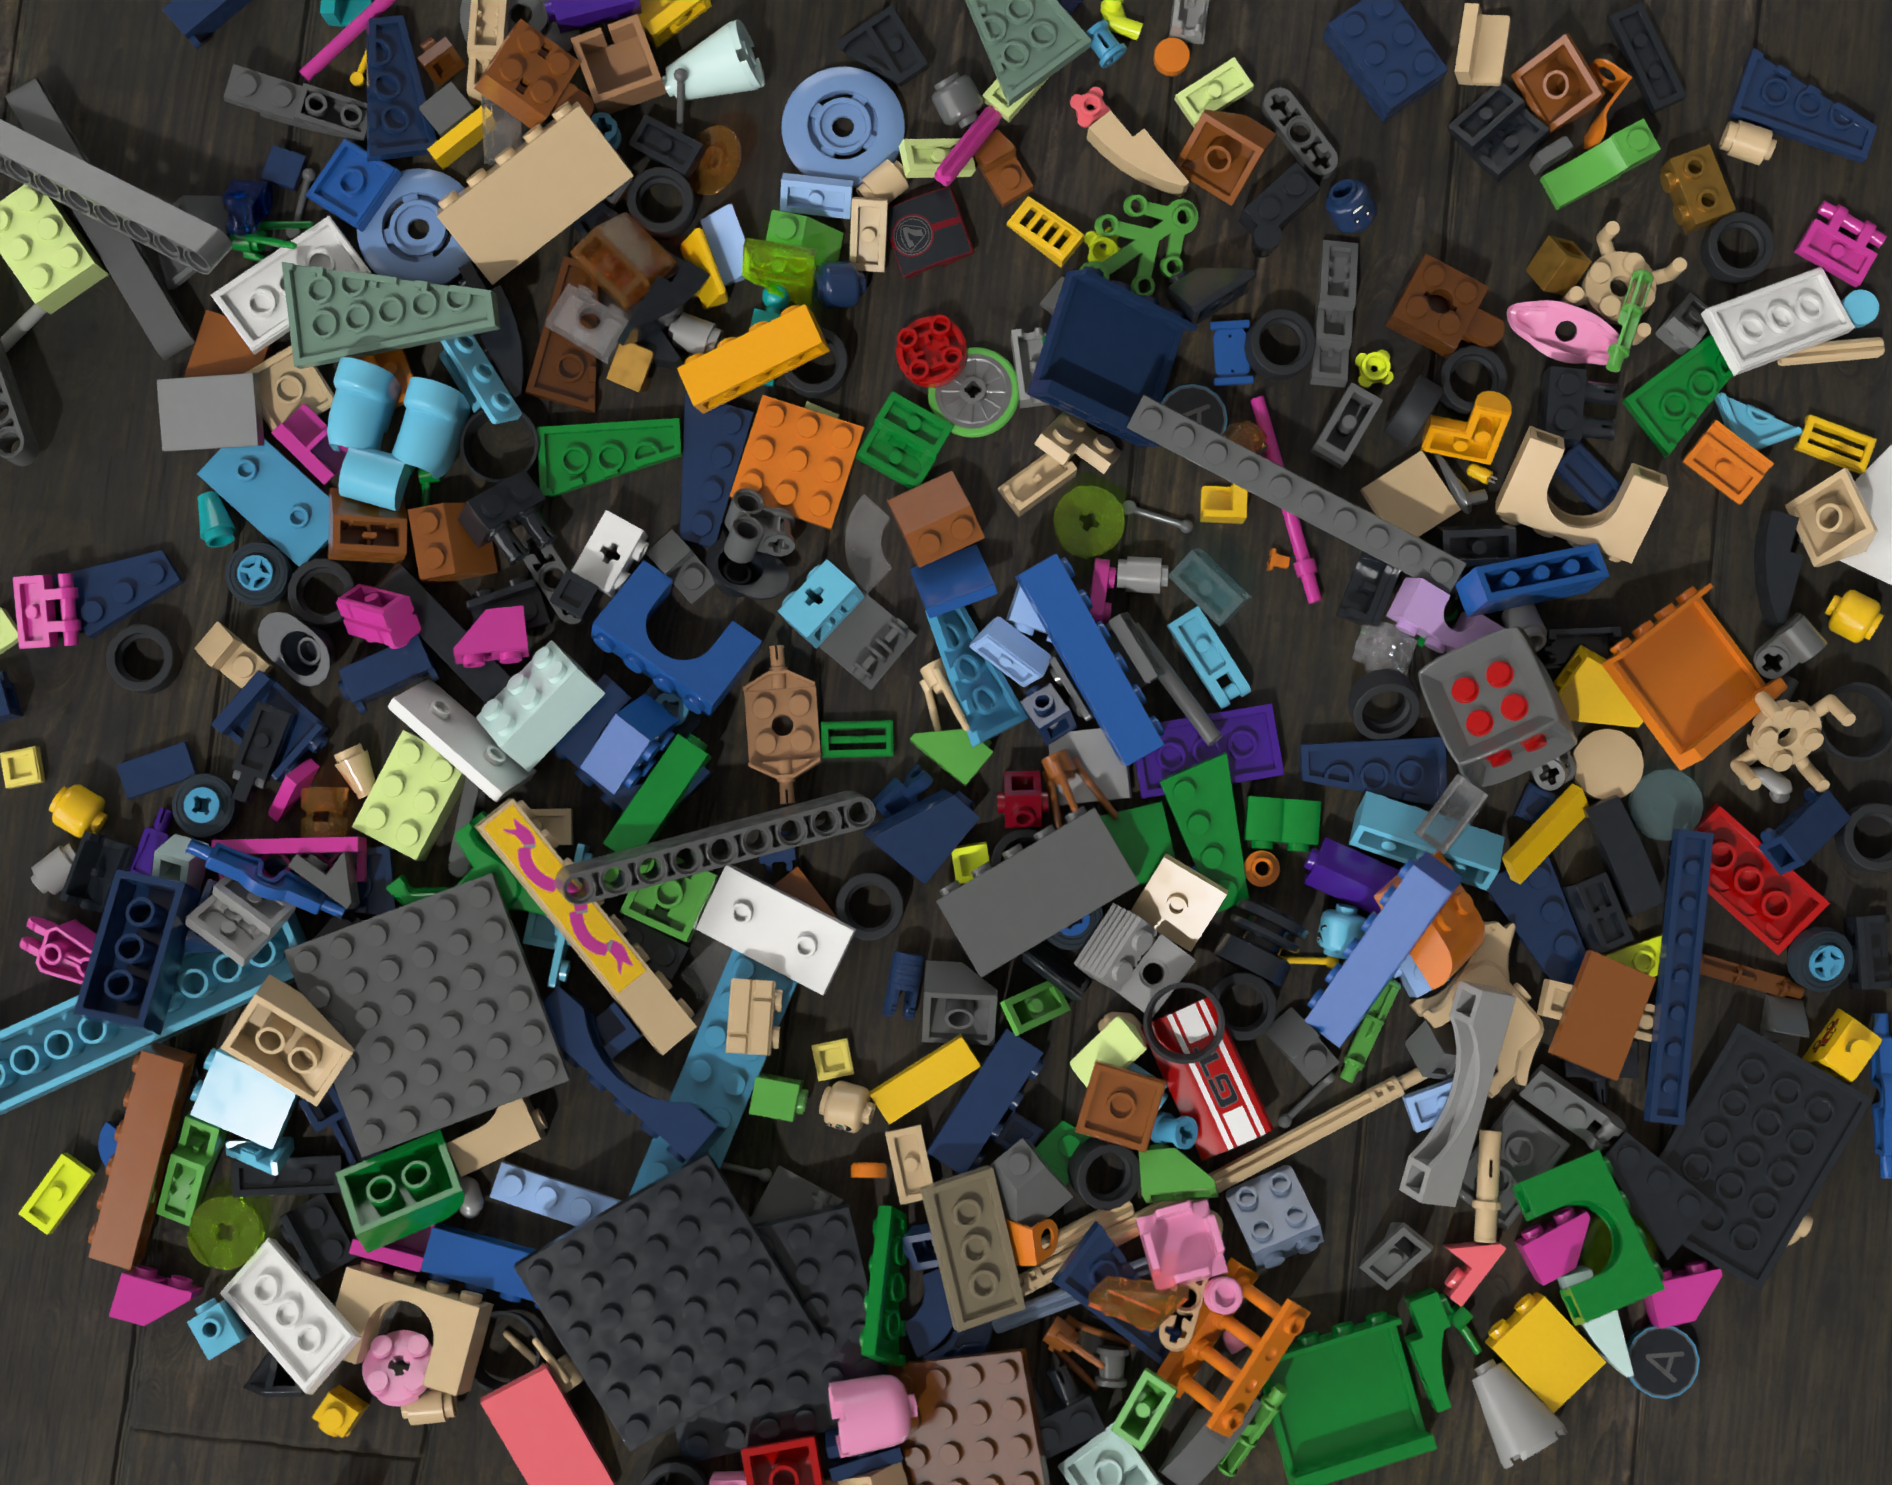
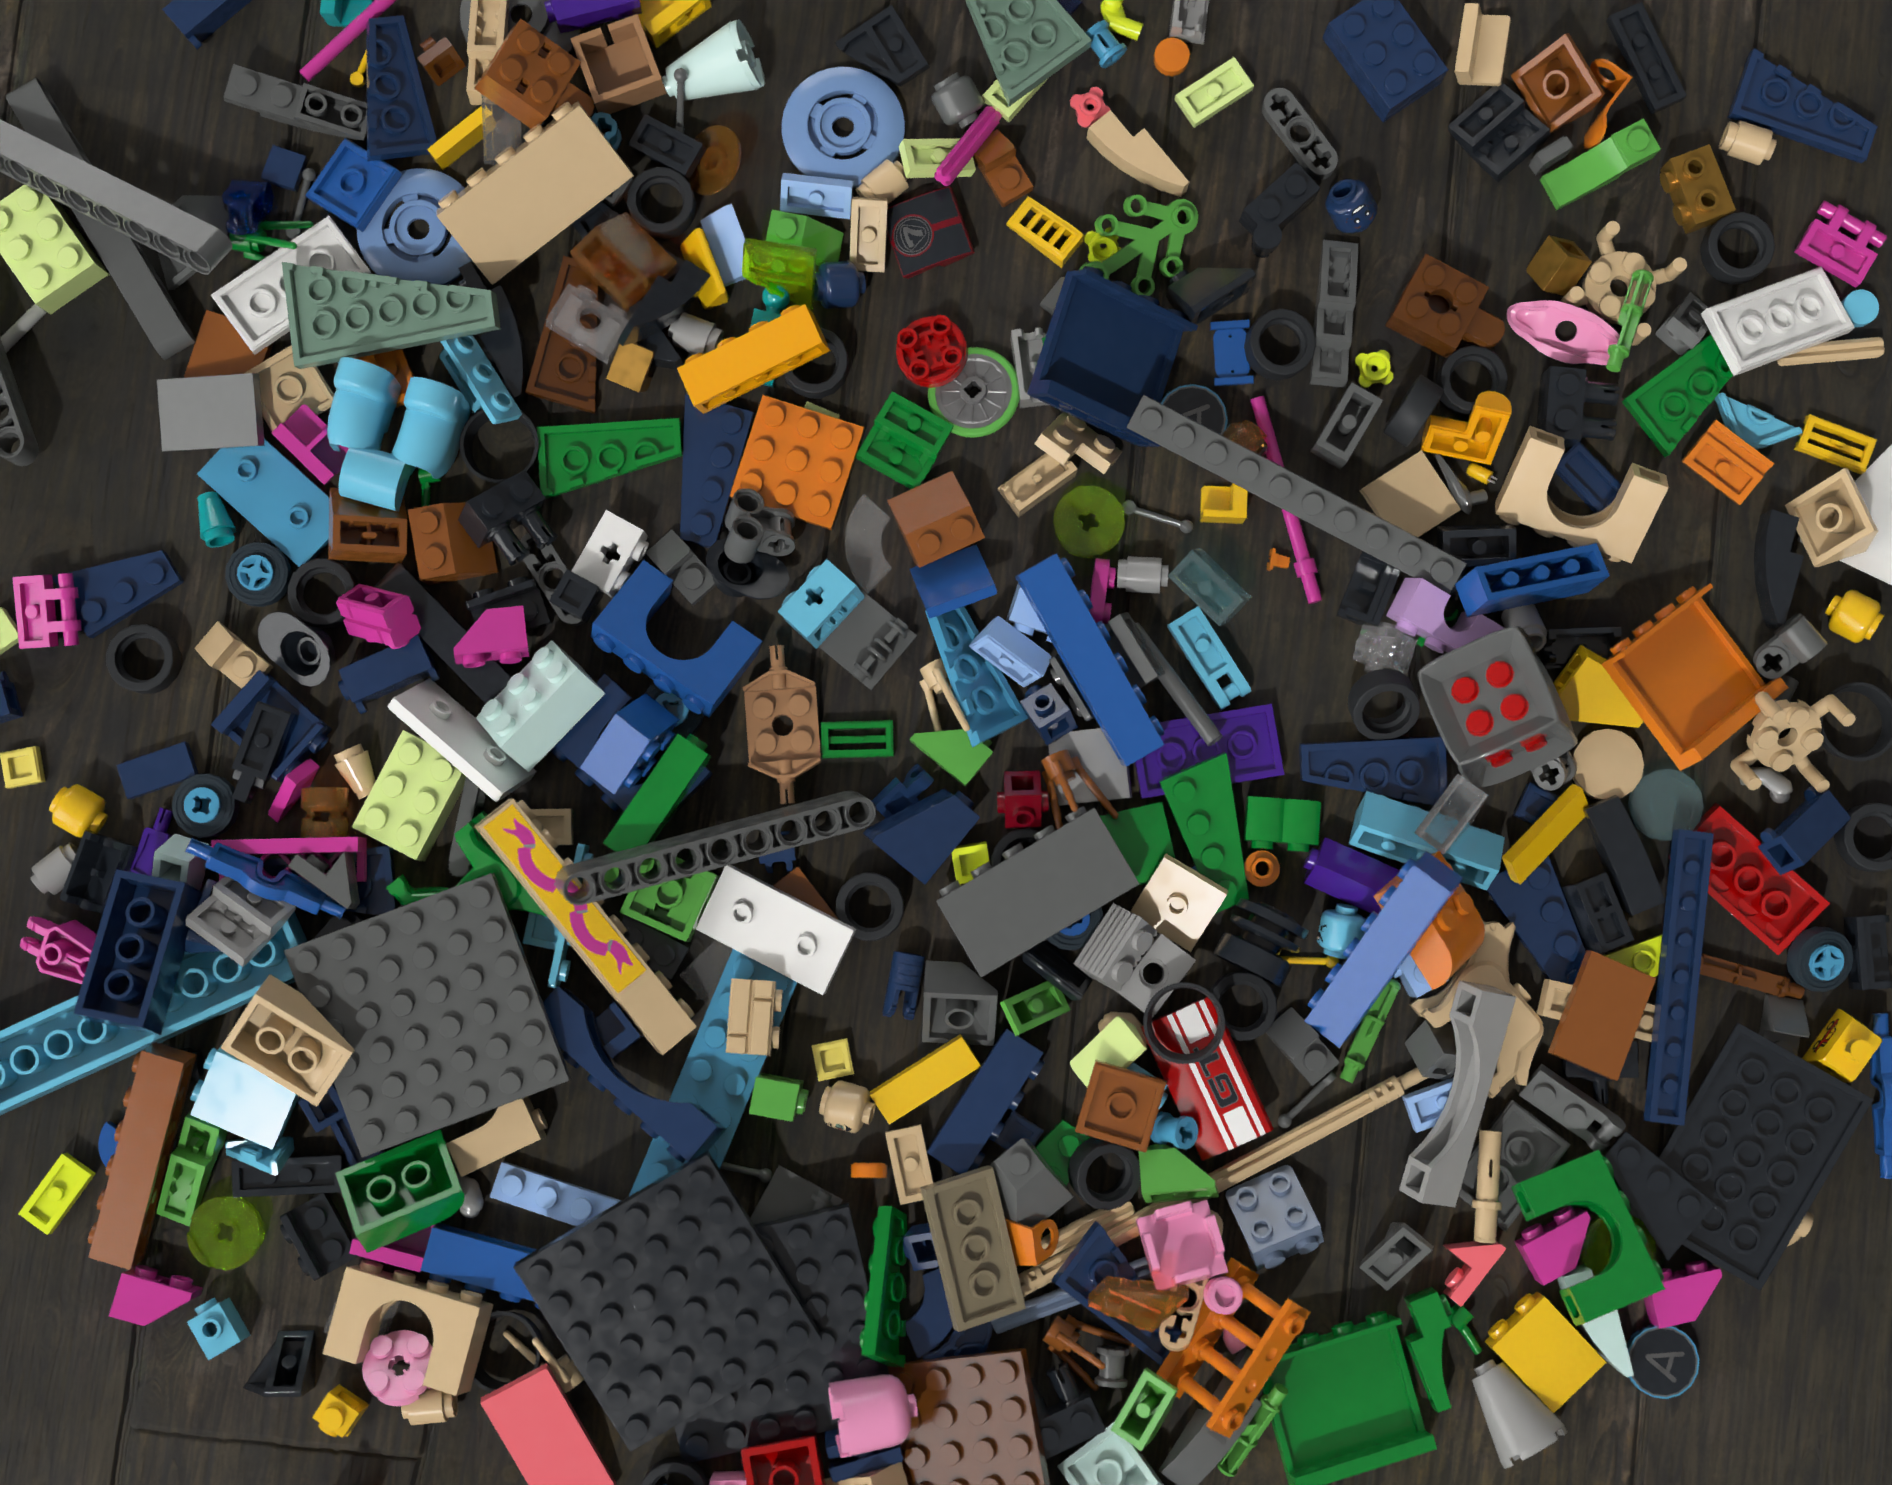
white plate [220,1237,362,1394] -> none
dark grey panel [419,81,475,137] -> none
dark orange slope [1175,109,1276,206] -> none

